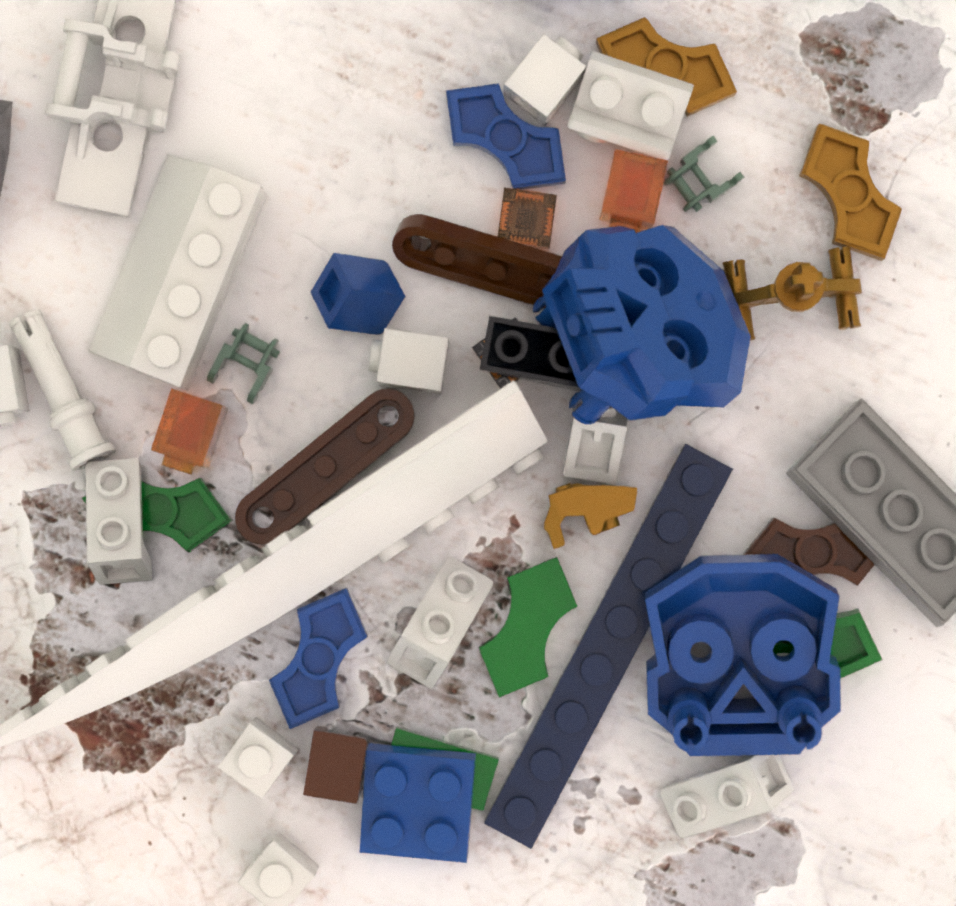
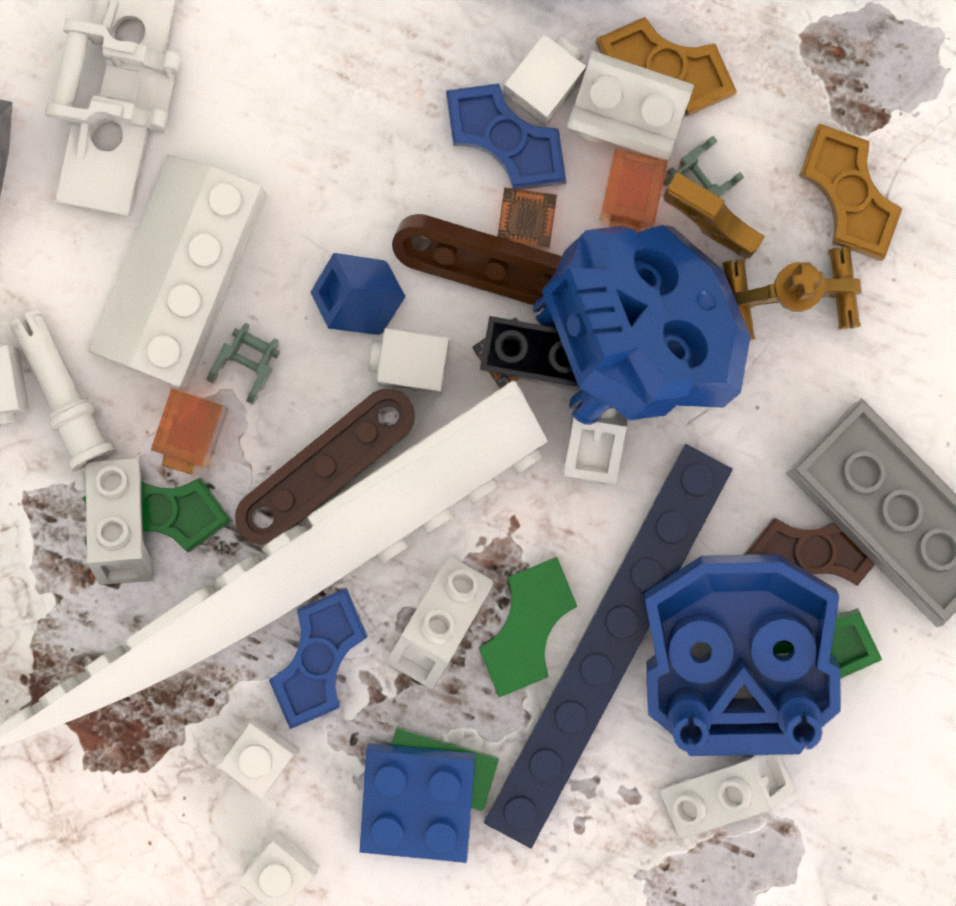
reddish brown panel [303,726,367,804] -> none
pearl gold hand [544,483,638,549] -> none
none -> pearl gold tile [663,172,765,259]

